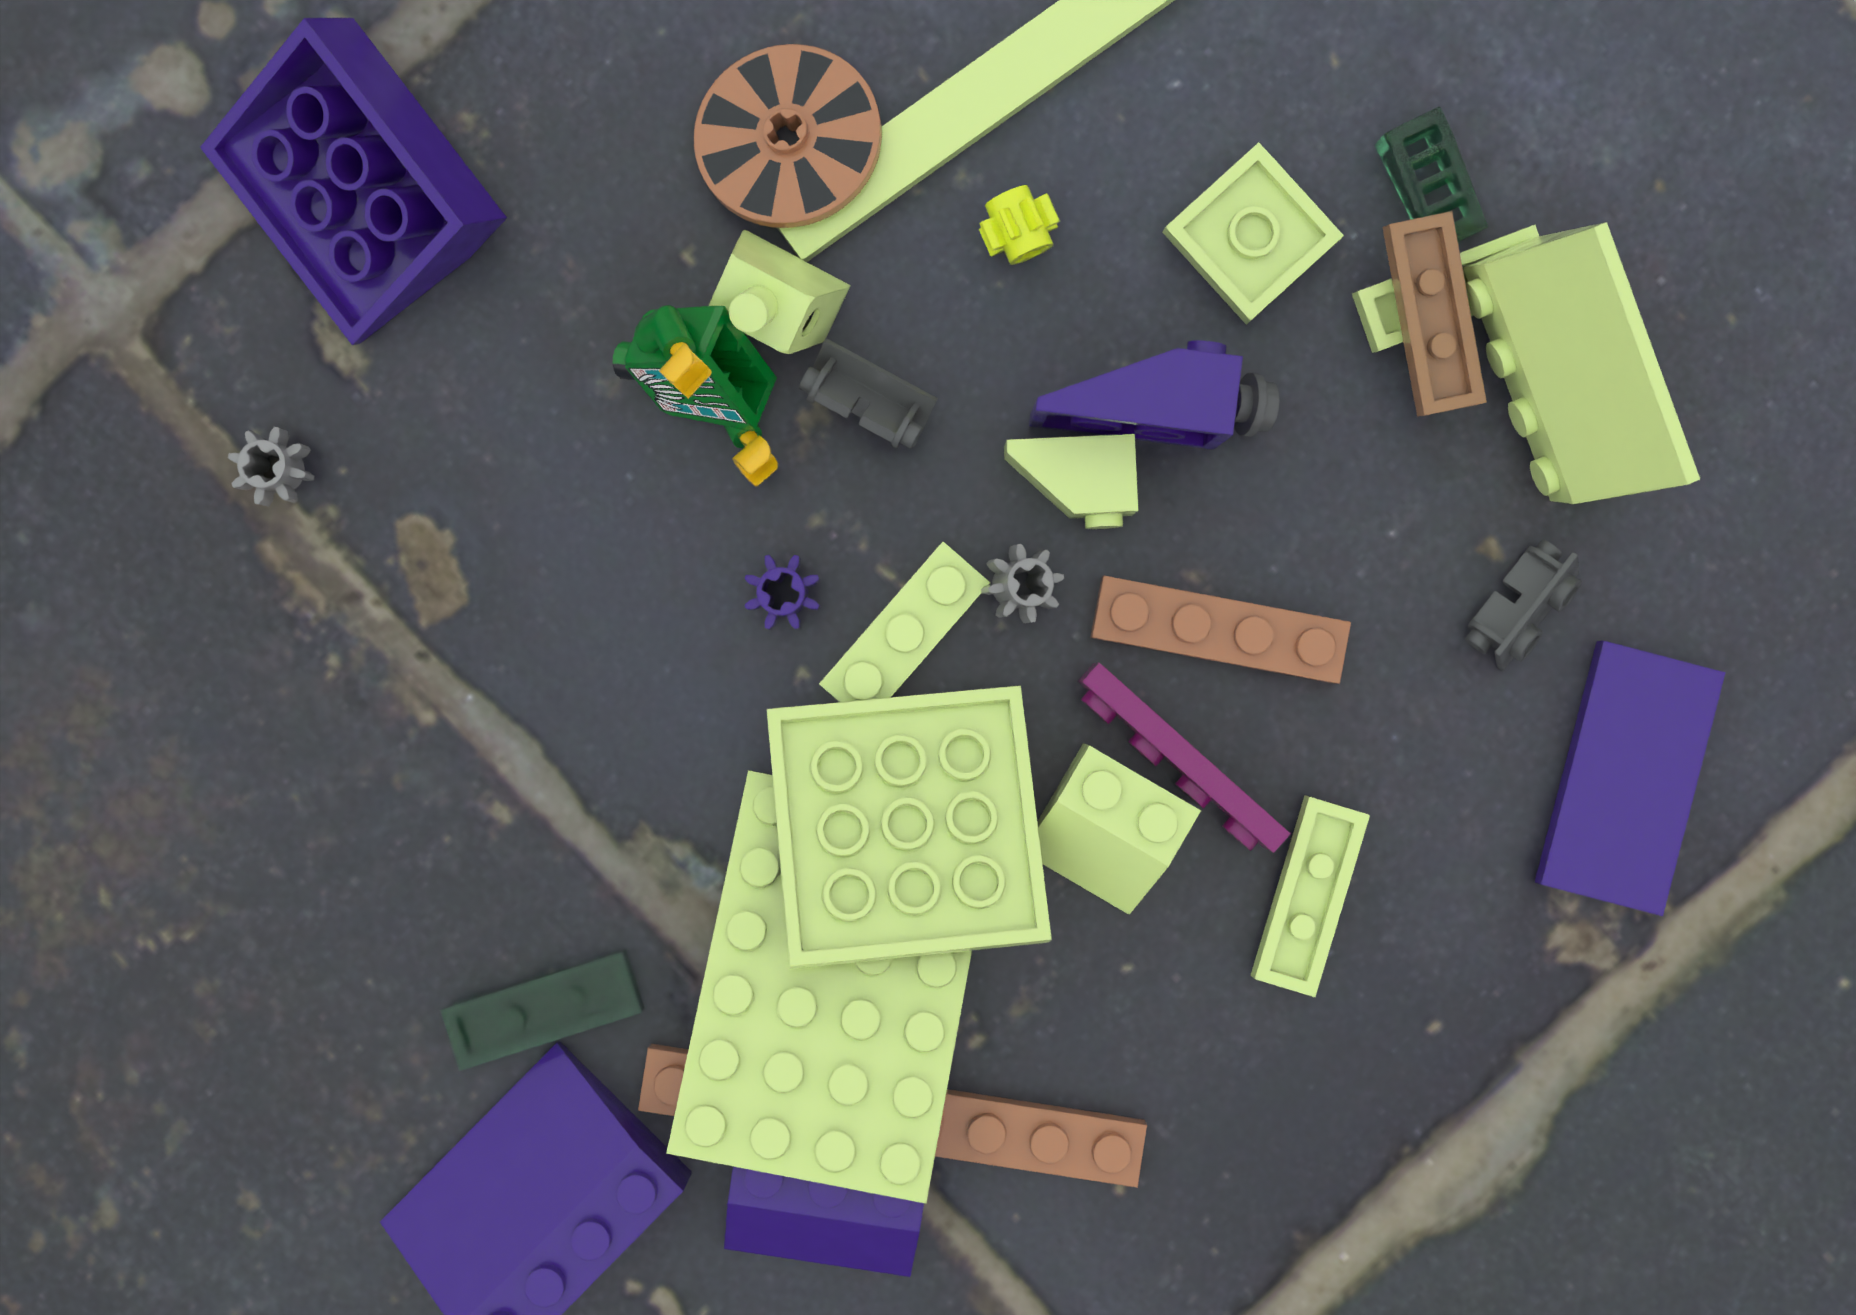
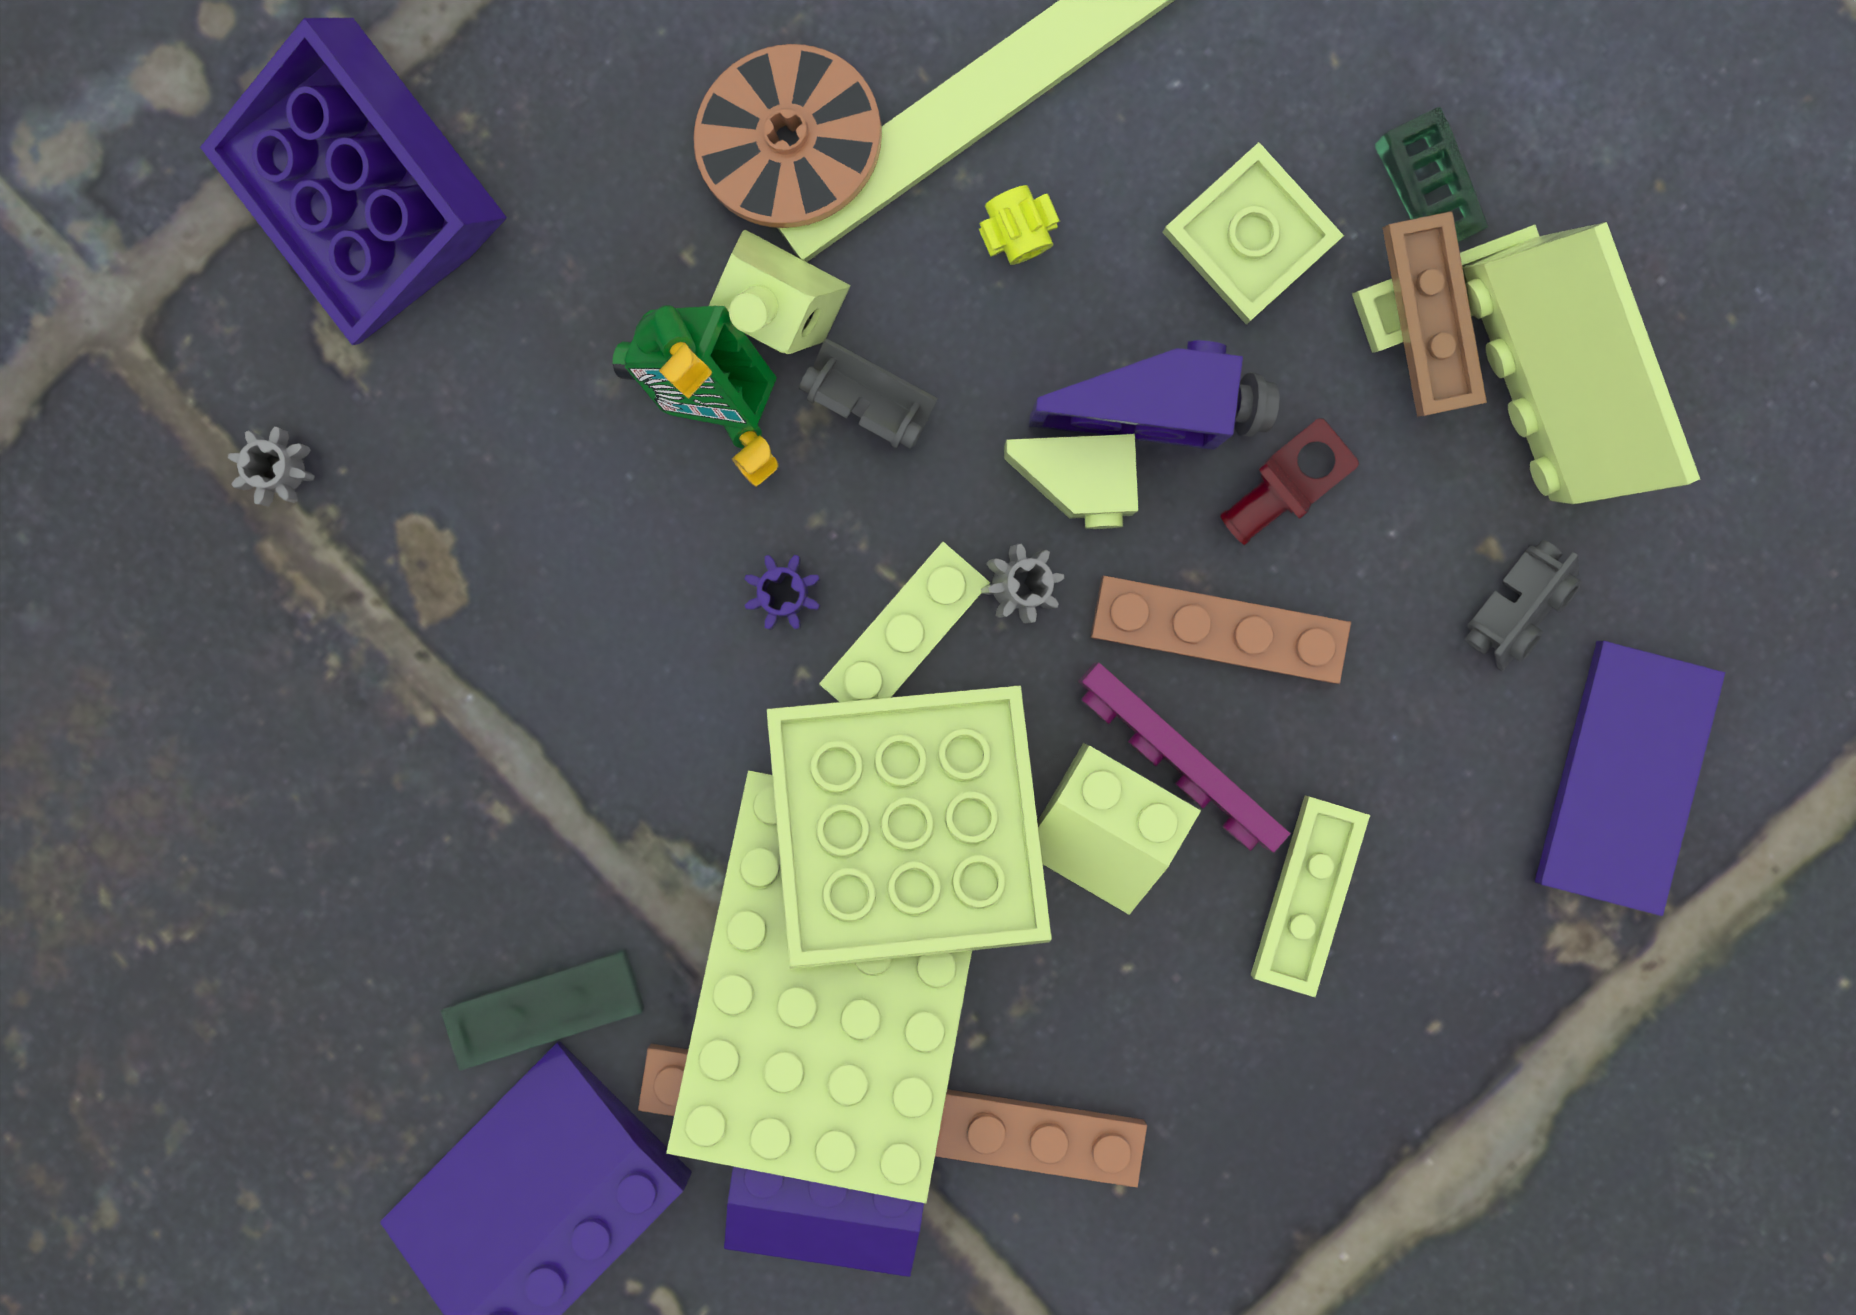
none -> dark red bracket [1220,418,1359,545]

